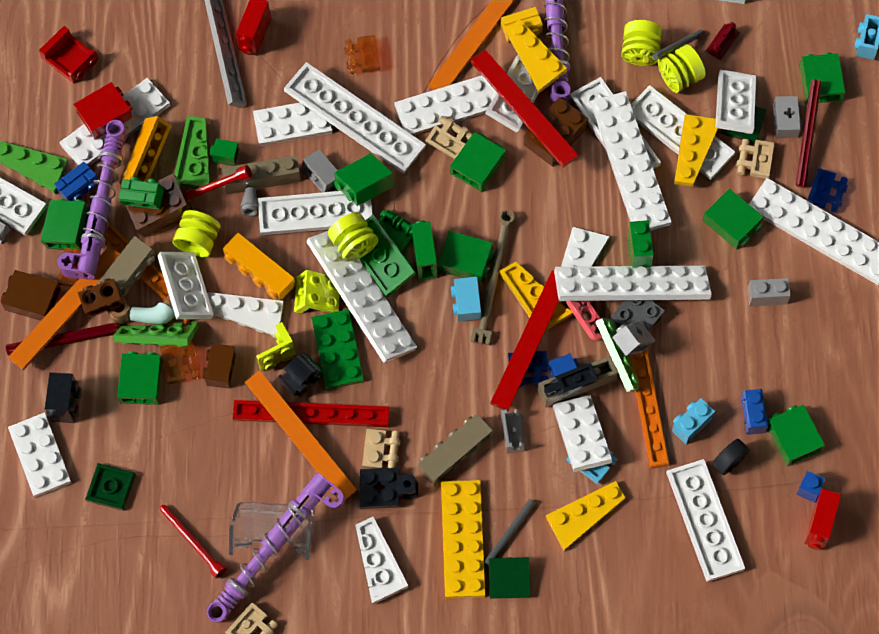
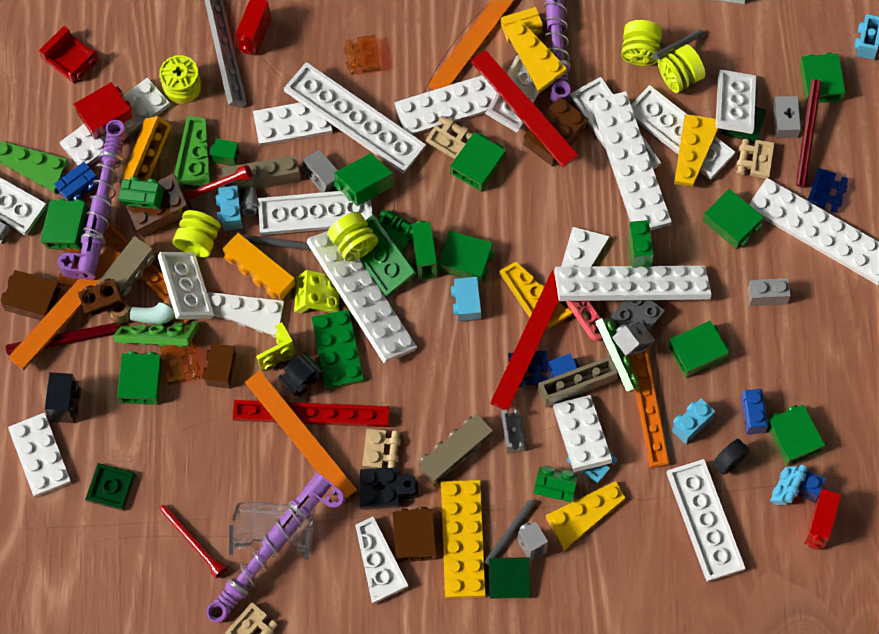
dark tan hinge [470,209,515,345] -> none
black hinge [544,362,599,398] -> none
dark red hinge [705,22,740,60] -> none
none -> neon yellow wheel [159,55,201,104]
none -> medium azure brick [216,186,243,231]
none -> dark grey bar [243,235,312,251]
none -> reddish brown brick [393,507,436,563]
none -> light grey brick [518,521,548,562]
none -> green brick [533,466,578,503]
none -> green brick [668,320,729,378]
none -> medium azure plate [770,465,808,505]

